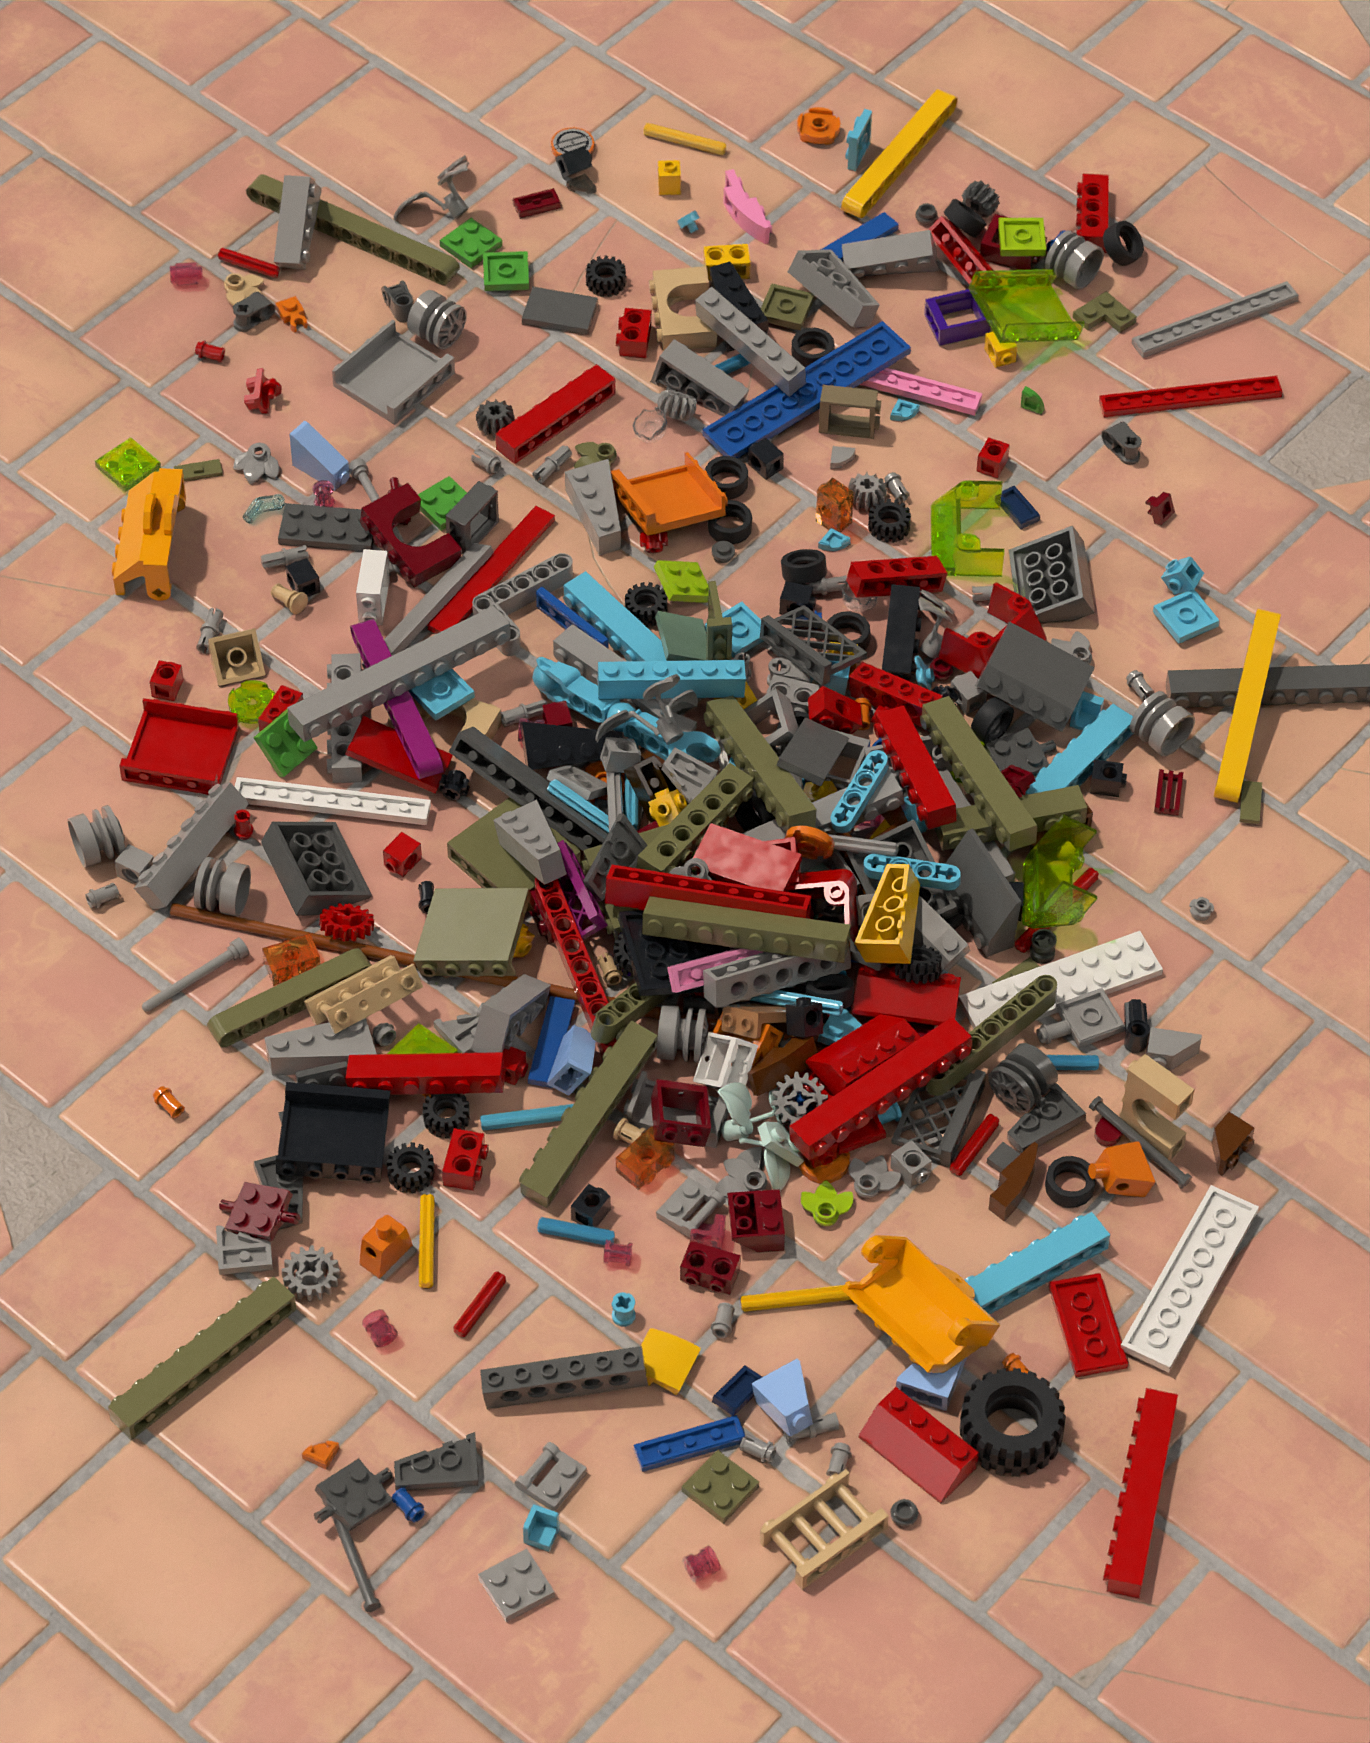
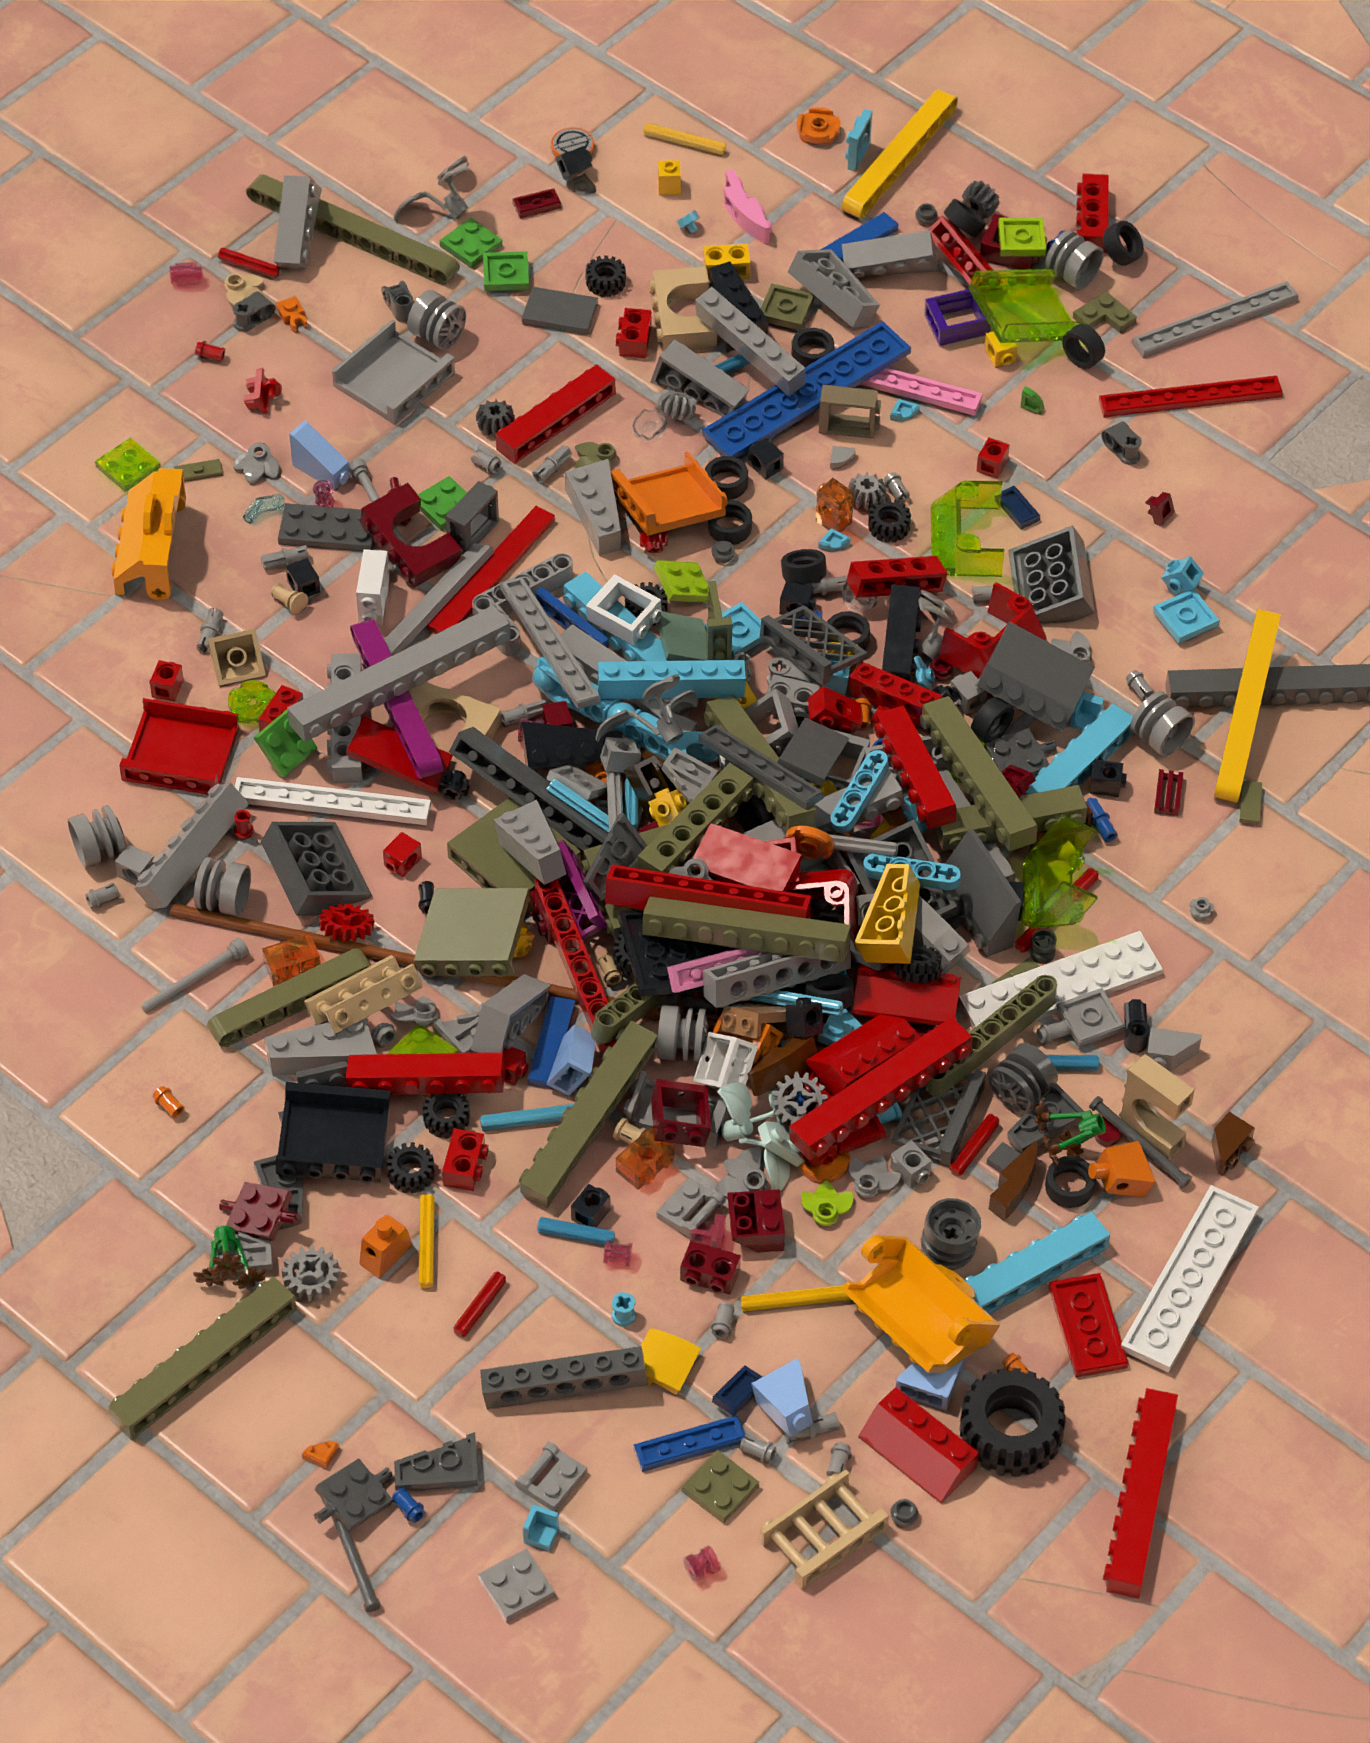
clear pink wheel [362,1309,398,1347] -> none
medium azure plate [408,669,475,721] -> none
none -> reddish brown plant [193,1226,266,1290]
none -> light grey plate [391,996,437,1026]
none -> light grey tile [500,577,600,709]
none -> white window [586,574,662,646]
none -> dark grey tile [698,725,824,810]
none -> dark grey wheel [920,1198,981,1269]
none -> plant [1035,1100,1106,1167]
none -> black tyre [1062,324,1106,369]
none -> blue axle [1086,797,1118,842]

